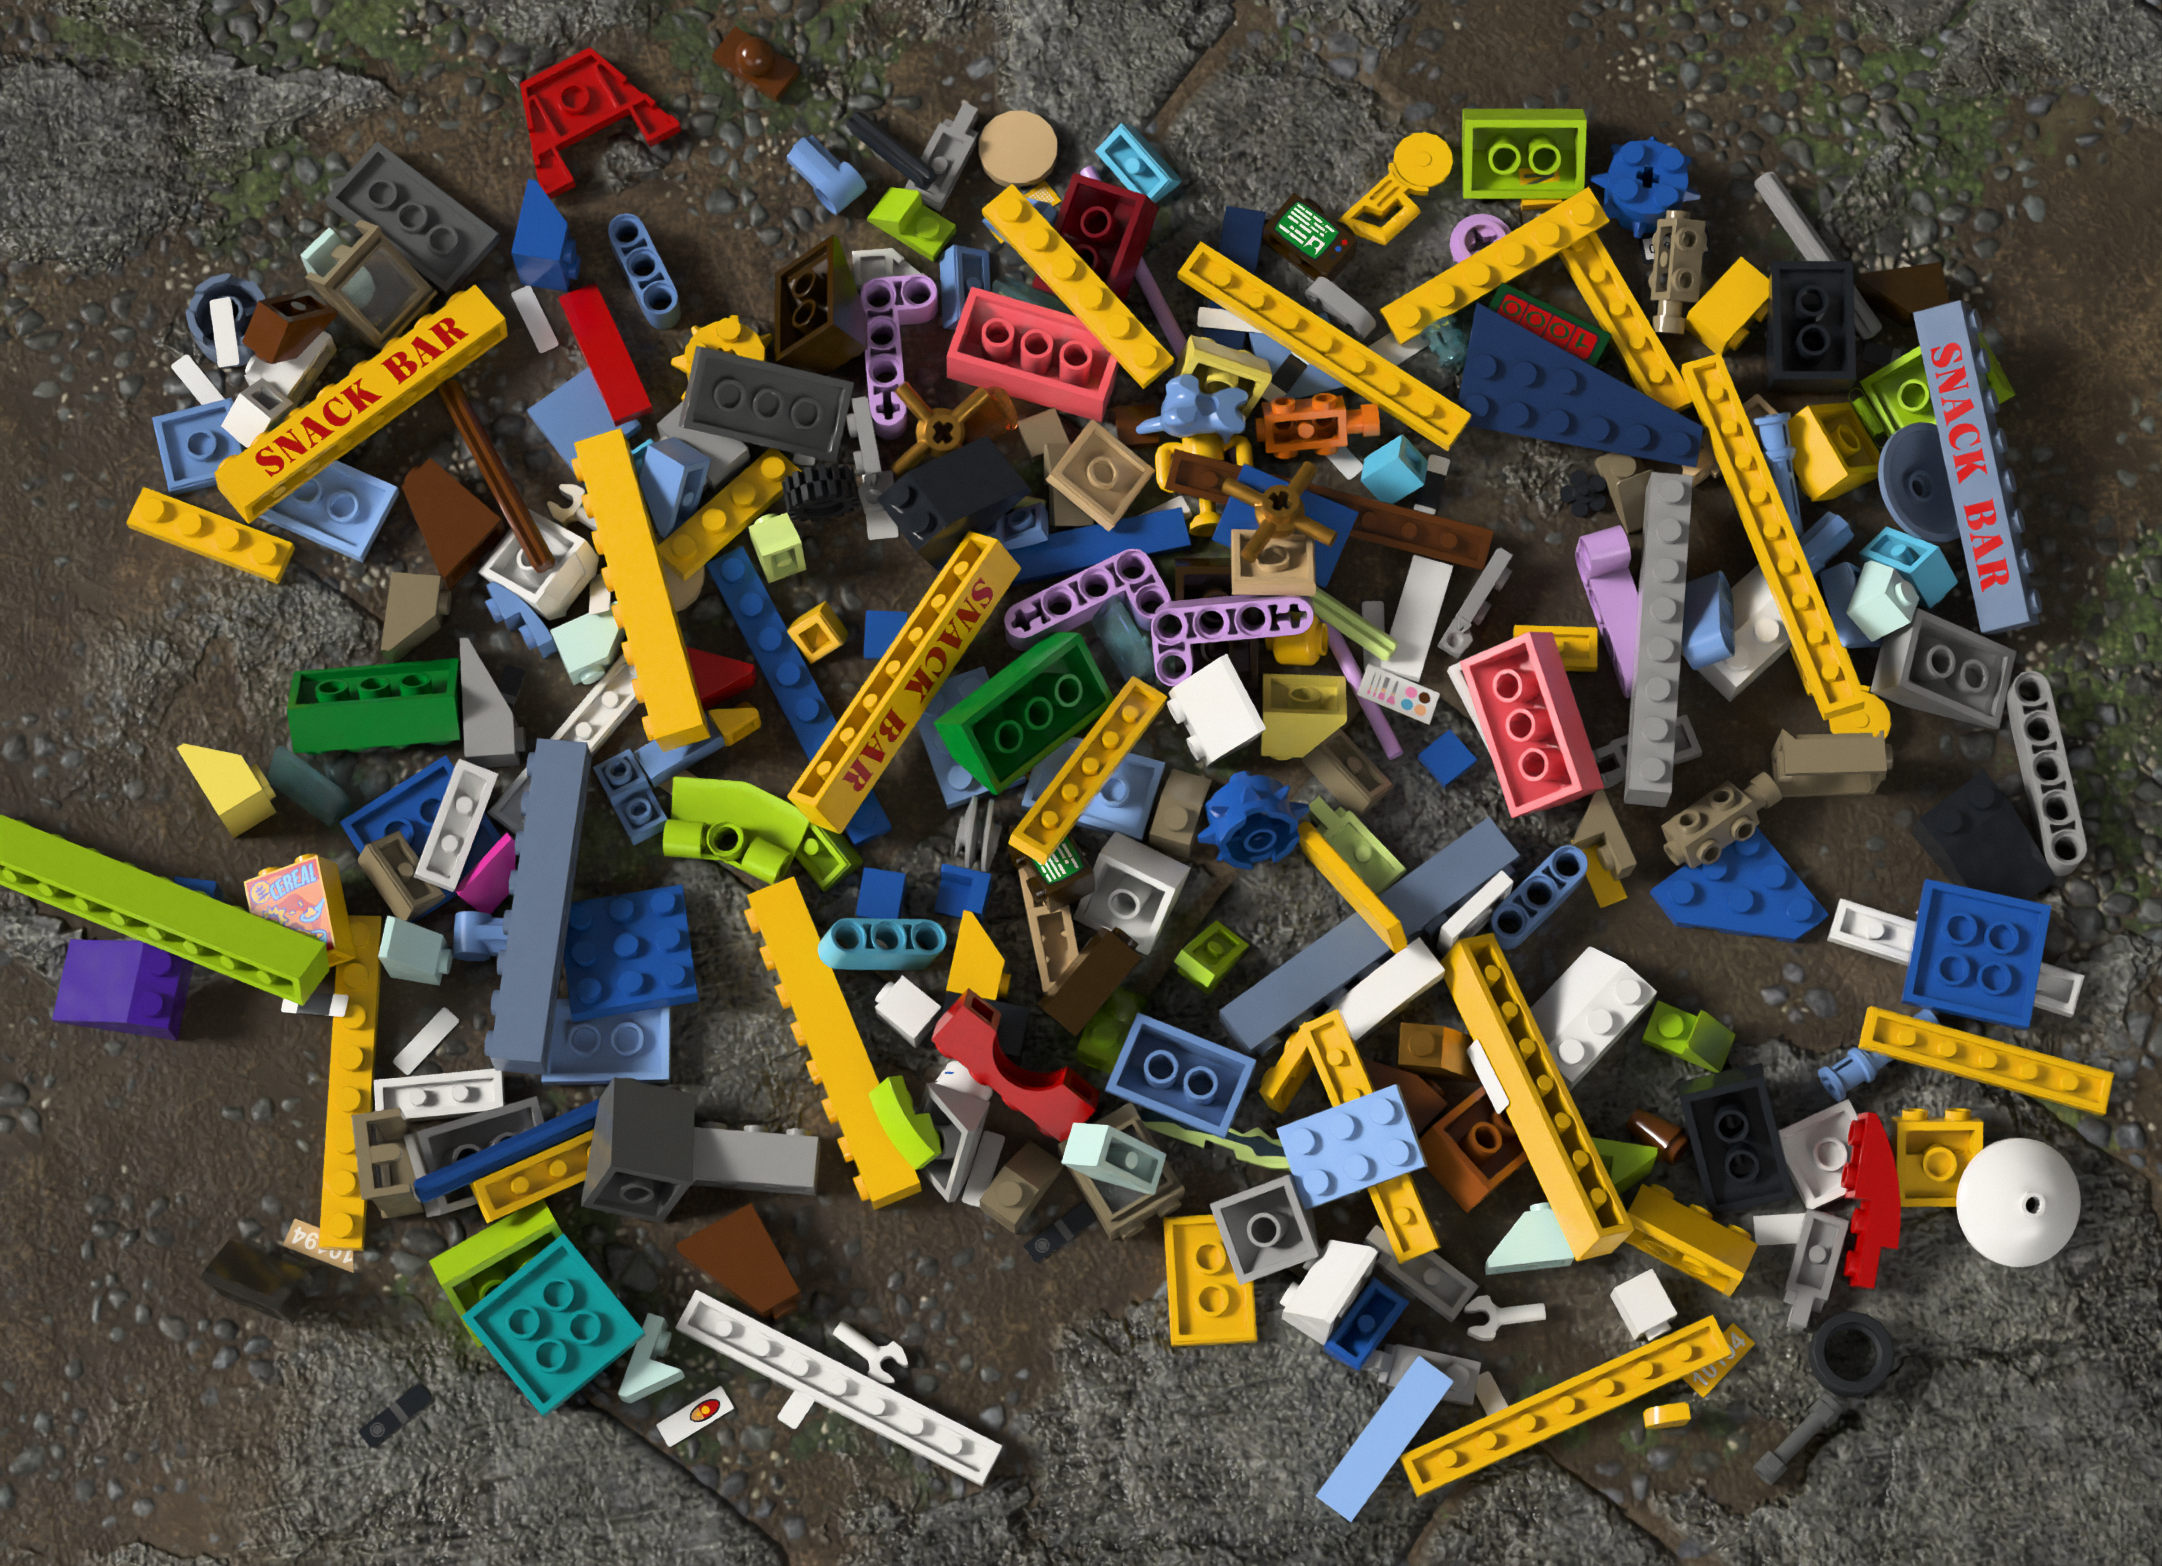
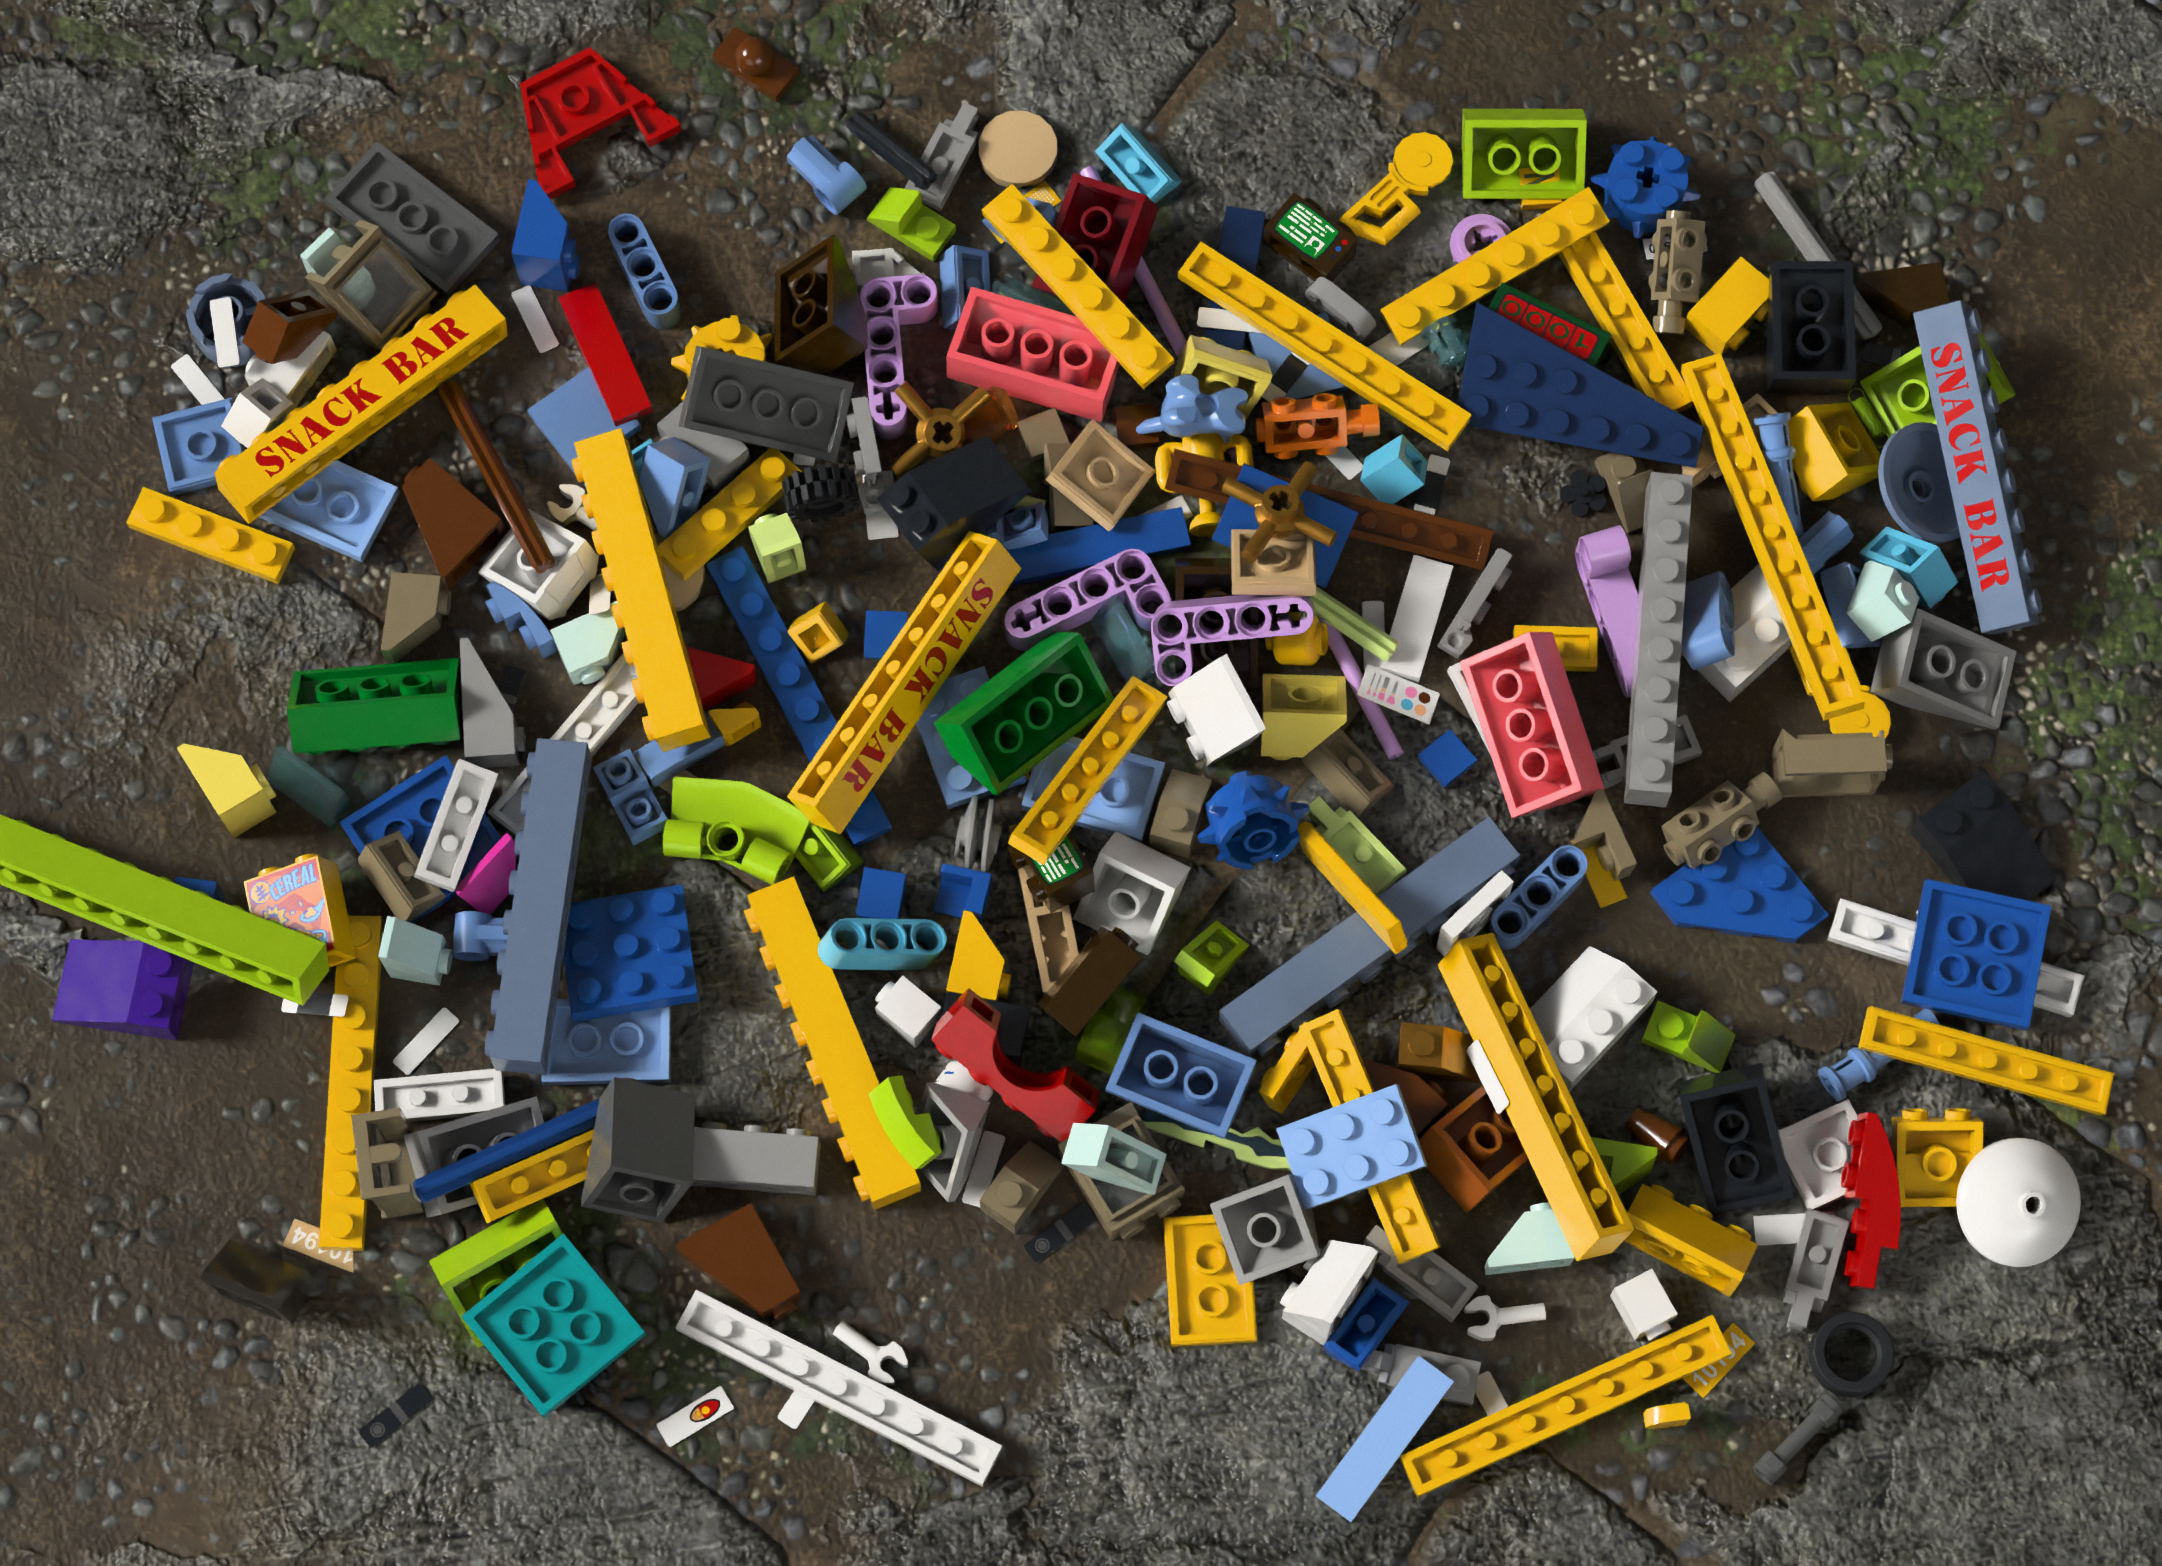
light aqua slope [618,1313,685,1404] -> none
white slope [1320,937,1445,1045] -> none
light grey beam [2006,671,2087,876] -> none

